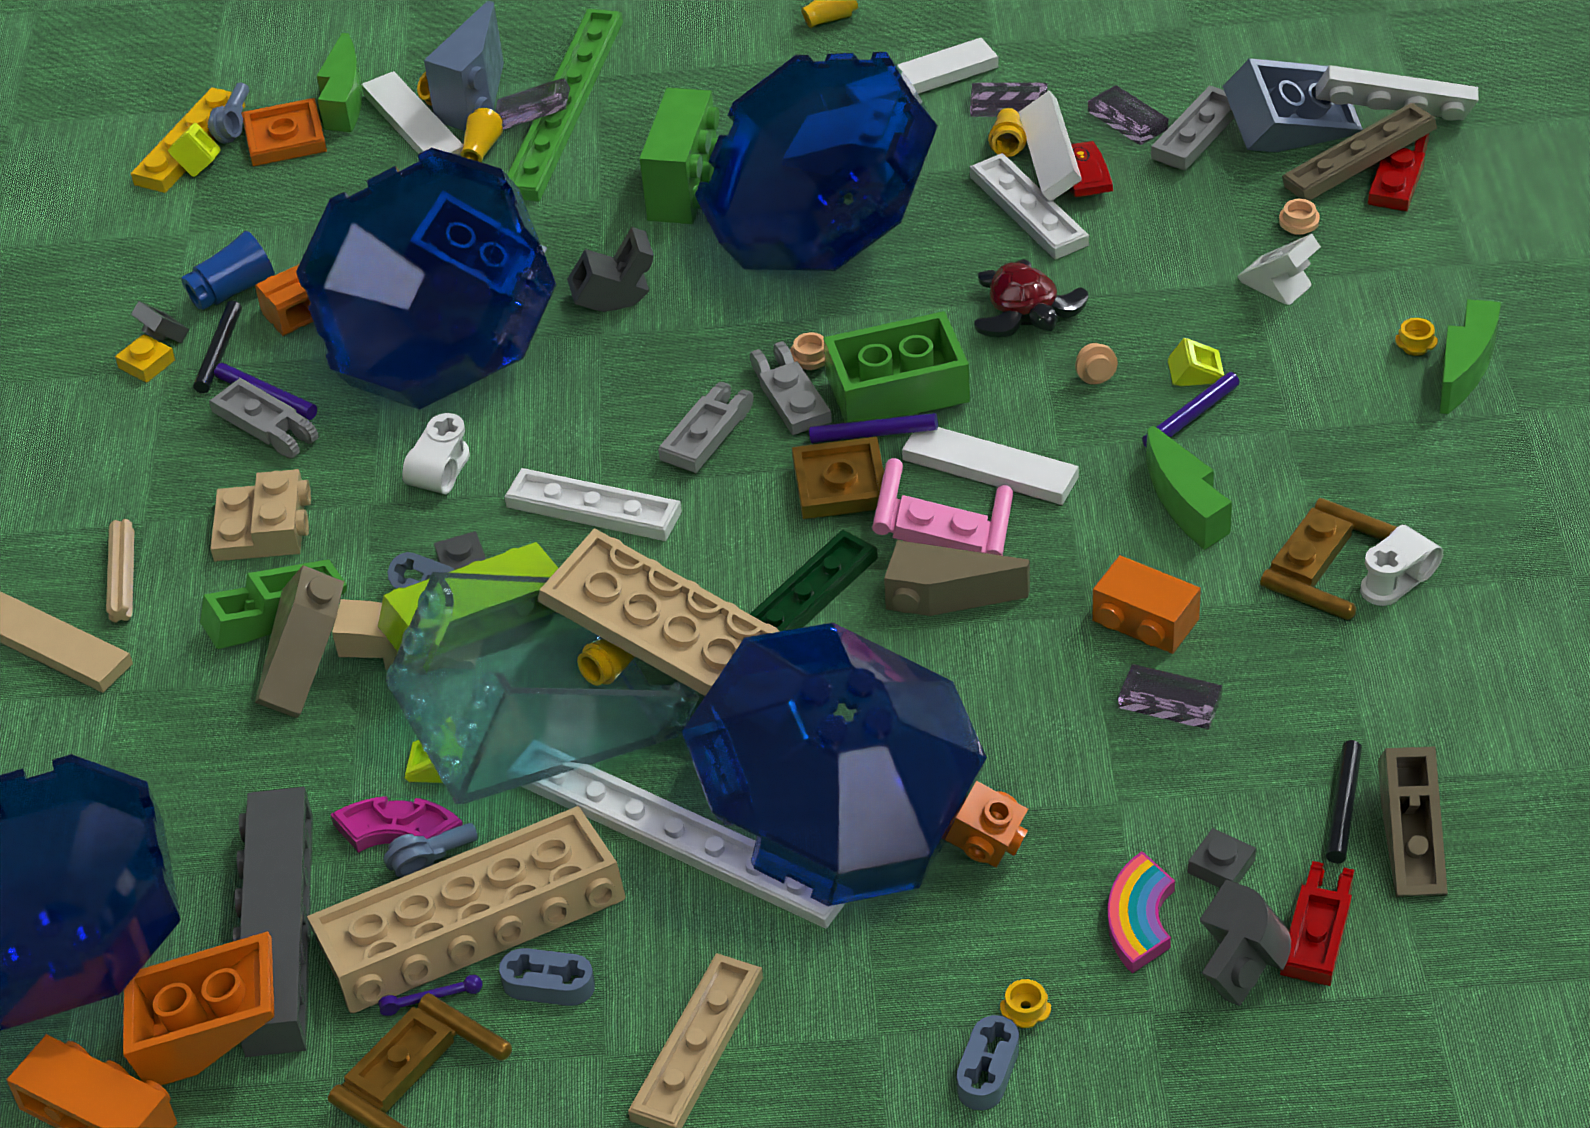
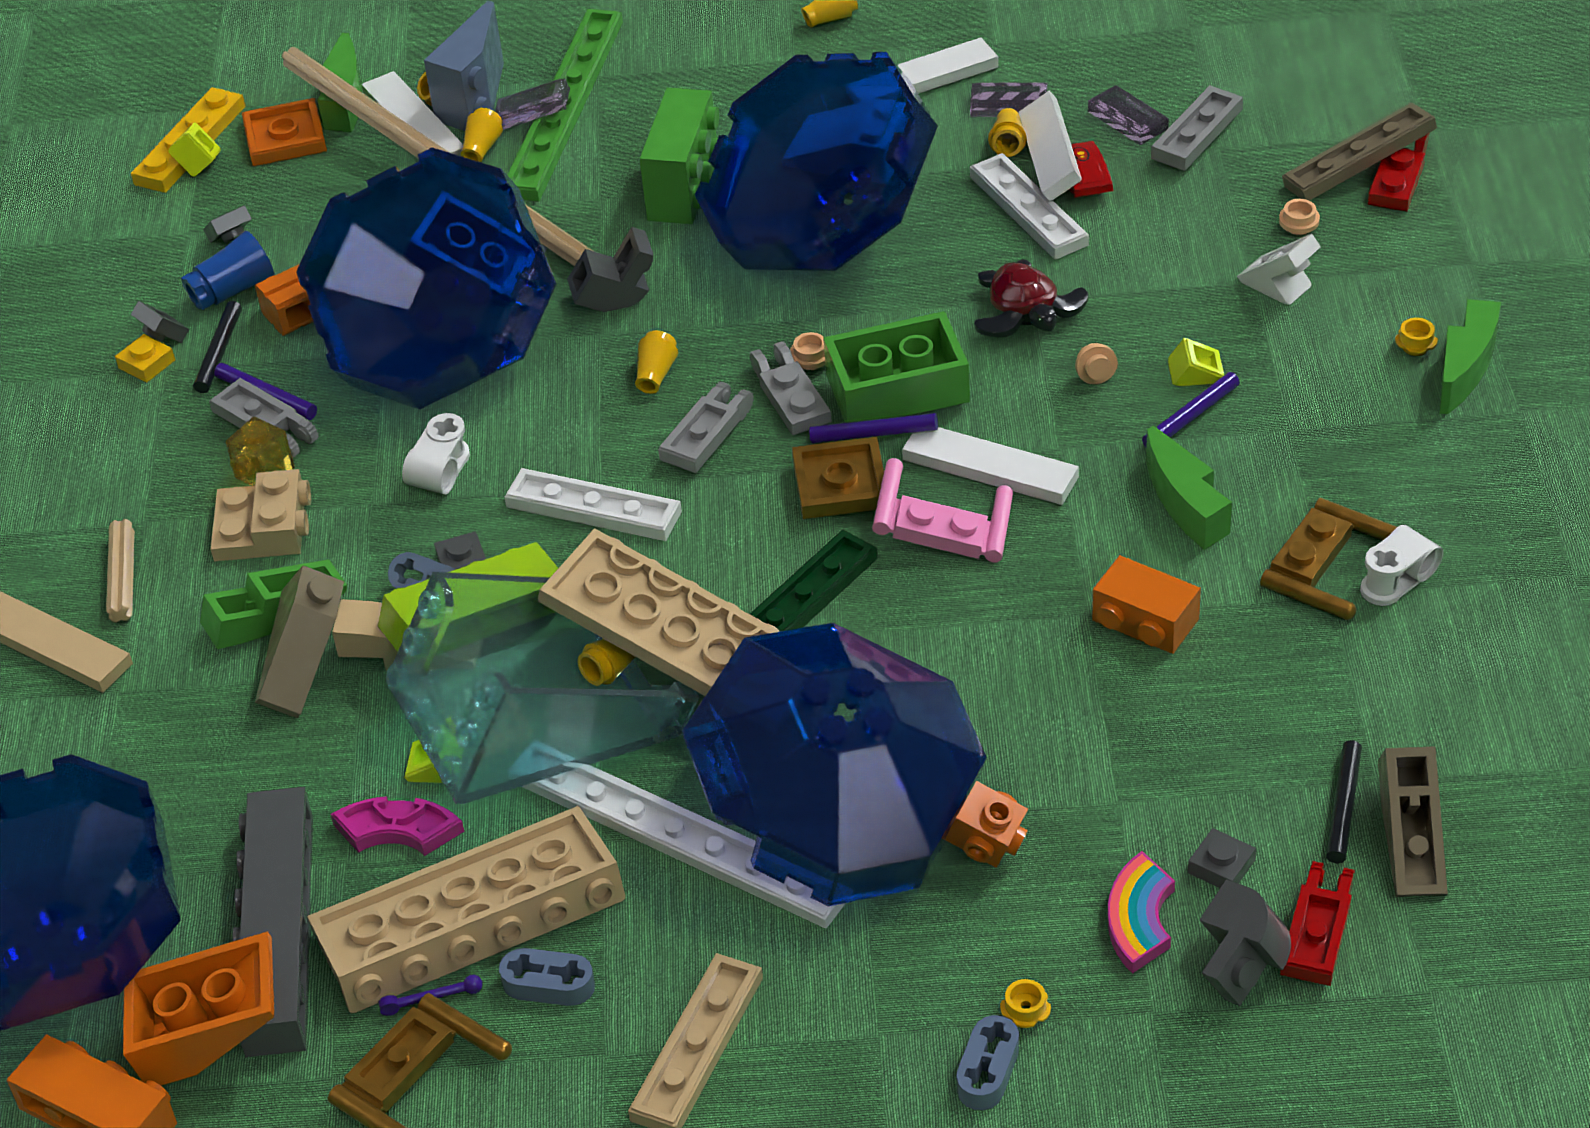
sand blue plate [208,82,250,144] -> none
sand blue plate [383,823,478,878] -> none
dark tan slope [884,540,1030,616] -> none
tile [1118,664,1222,730] -> none
sand blue slope [1223,58,1363,152] -> none
white plate [1316,65,1479,121] -> none
none -> plate [203,205,252,243]
none -> clear yellow brick [225,416,295,486]
none -> tan axle [282,47,593,266]
none -> yellow cone [635,330,678,394]

